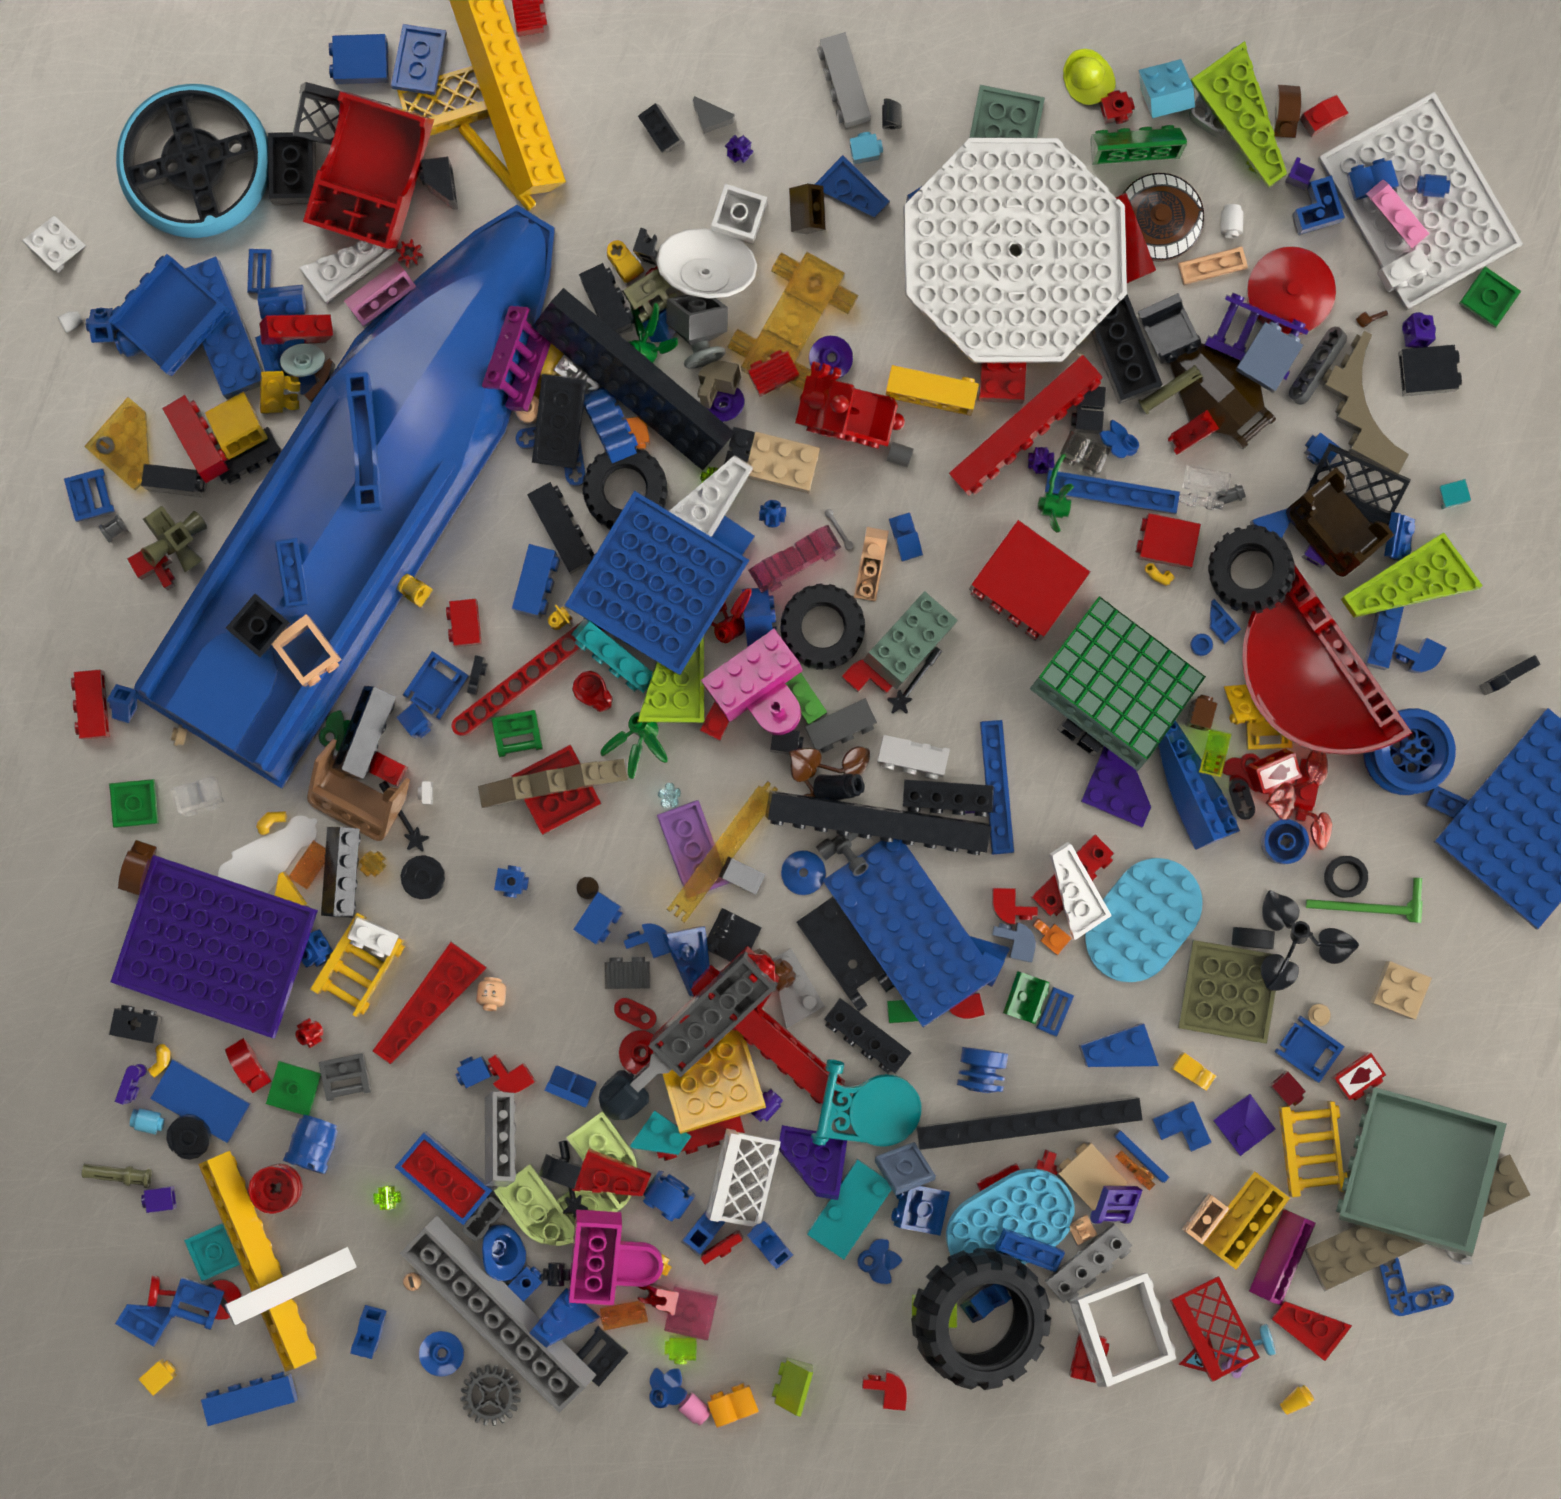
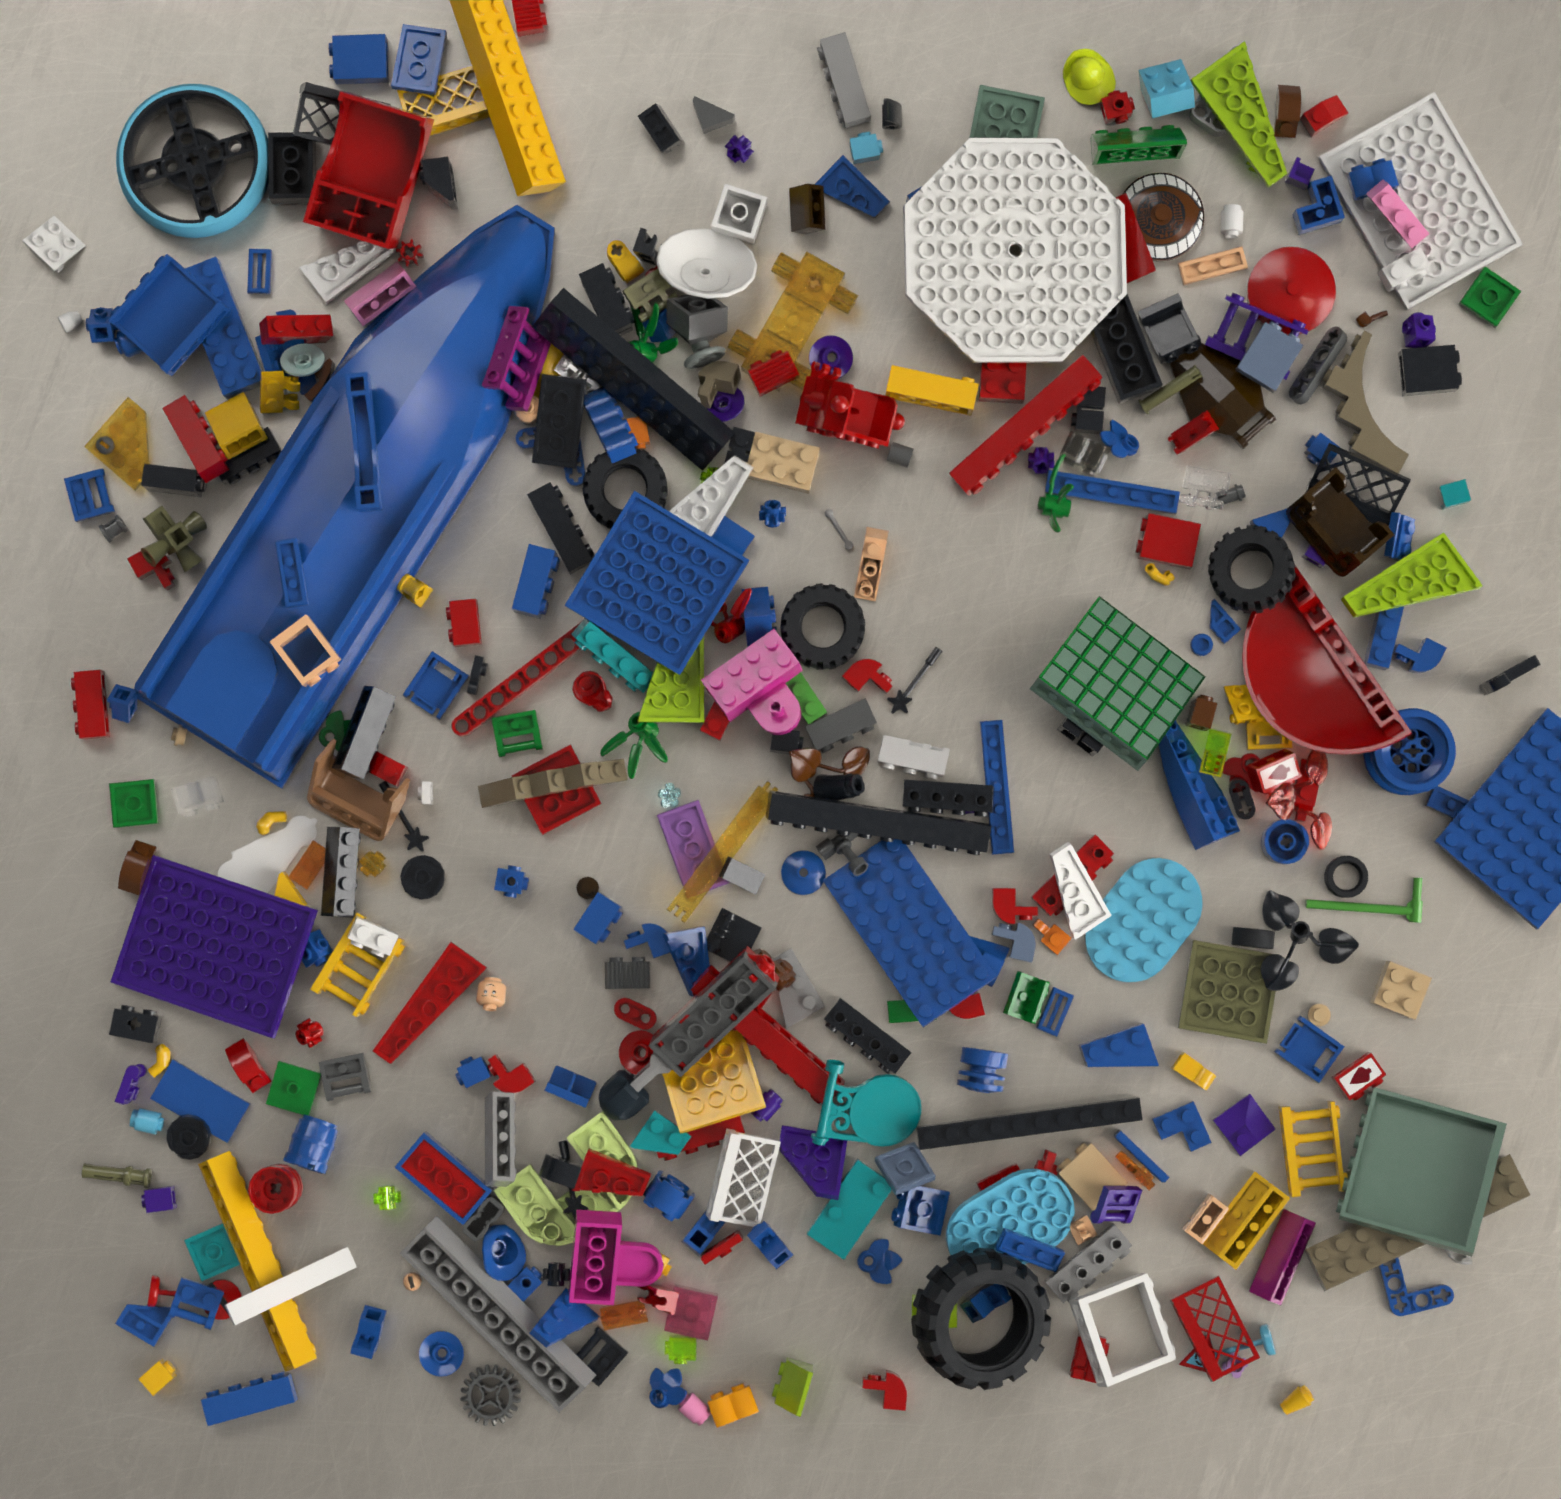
black slope [226,594,290,658] -> none
blue brick [258,284,306,319] -> none
blue slope [397,703,433,739] -> none
yellow axle [458,122,536,211] -> none
yellow hinge [548,605,573,630] -> none
clear pink brick [748,525,841,593] -> none
black hinge [796,897,895,1012] -> none
sand green brick [863,591,958,690] -> none
blue slope [889,512,923,562] -> none
red brick [969,520,1091,641] -> none
dark purple plate [1081,746,1151,828] -> none
dark red brick [1269,1071,1306,1106] -> none
red wing [1271,1301,1352,1361] -> none
blue brick [1417,174,1450,198] -> none

